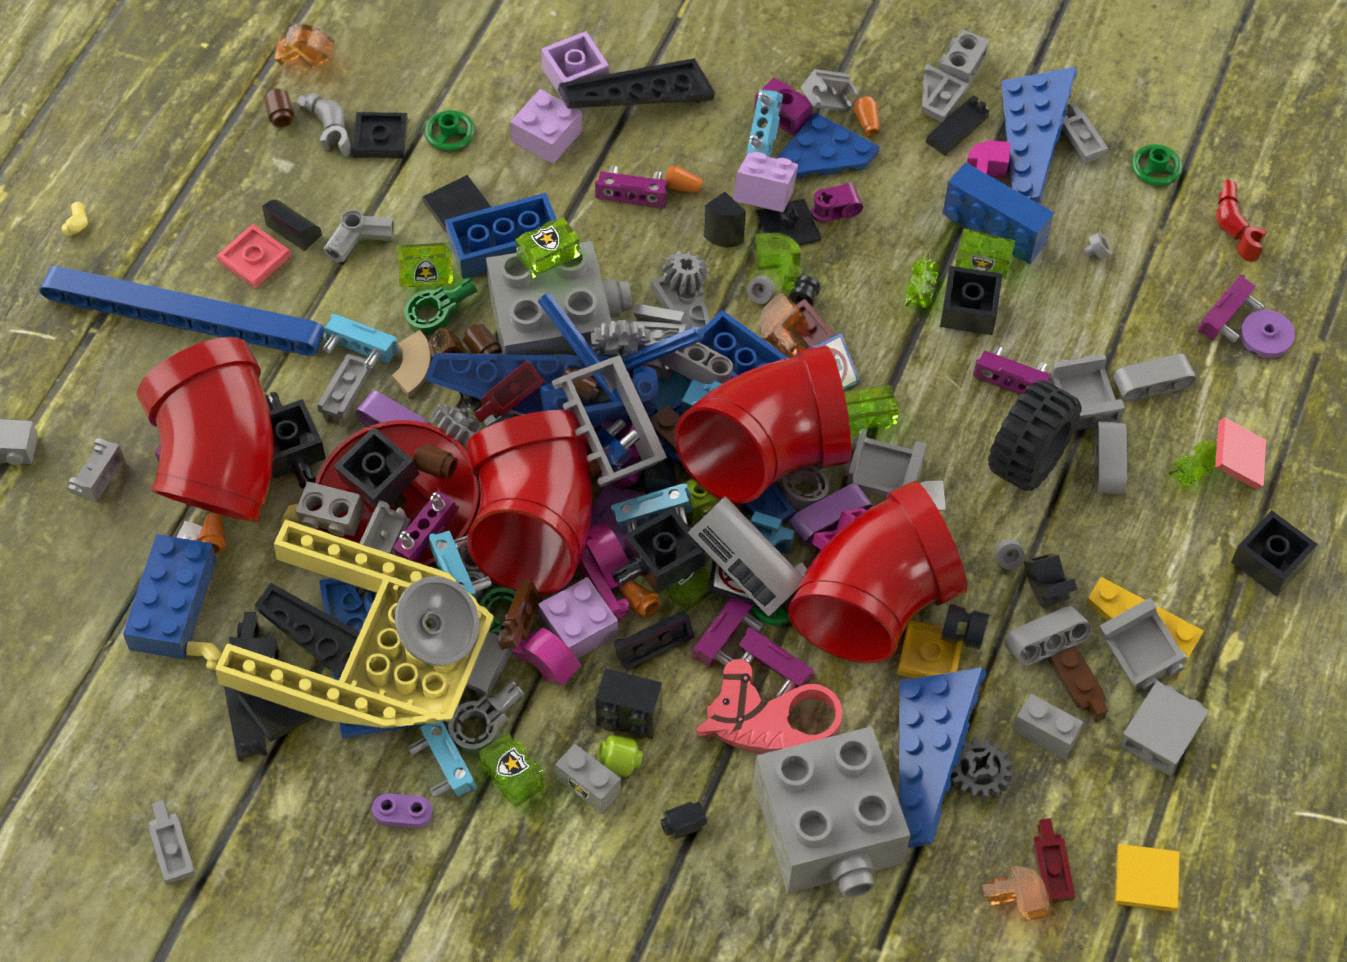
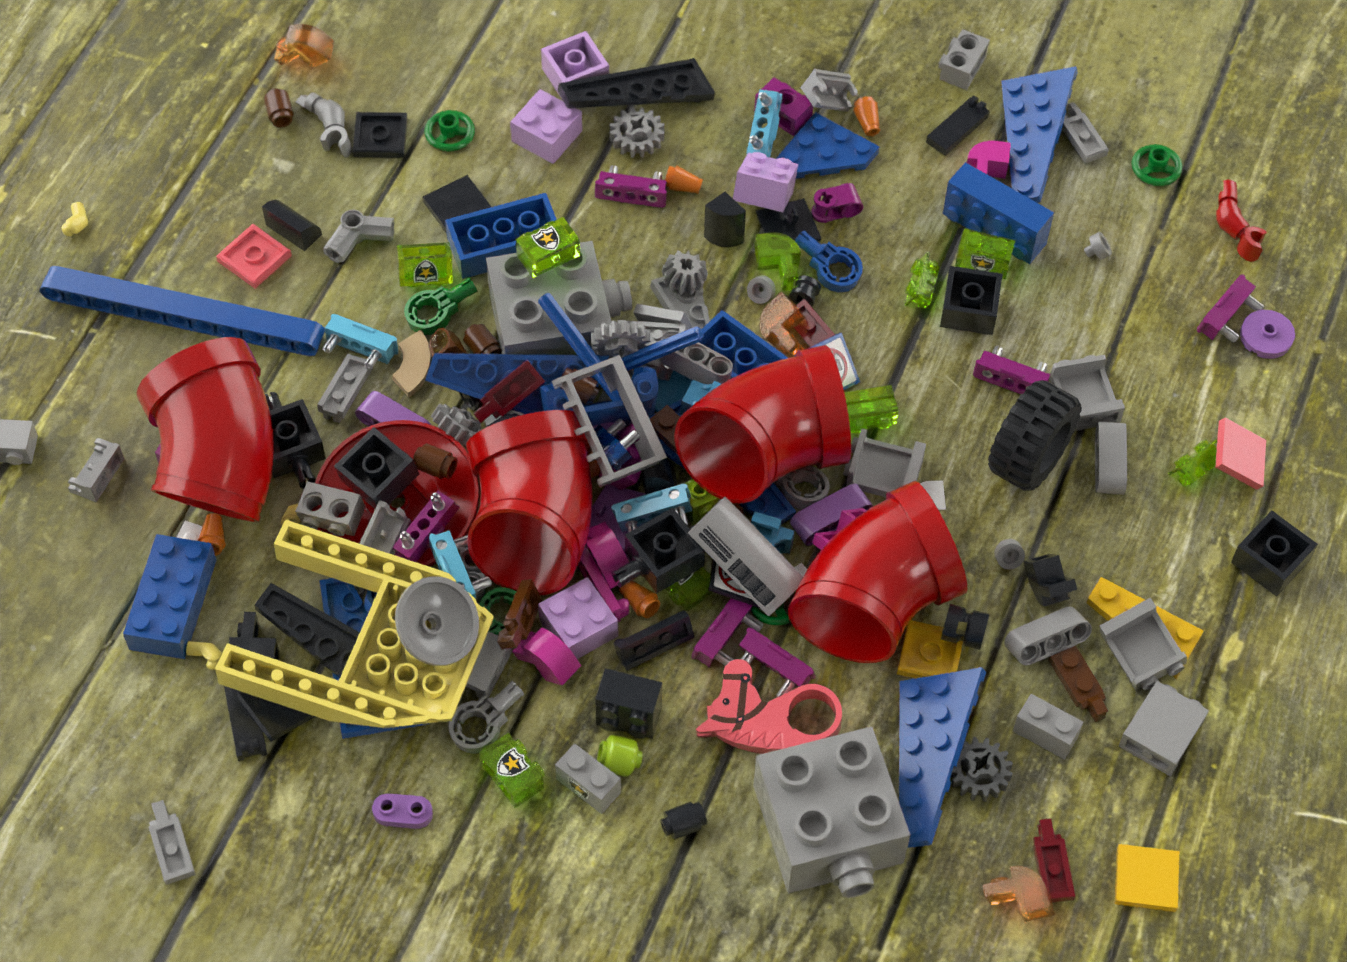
medium azure piece [408,722,477,797] -> none
light grey wing [921,64,969,123] -> none
light grey beam [1113,354,1196,402] -> none
none -> light grey gear [610,107,665,158]
none -> blue pin [794,231,863,292]

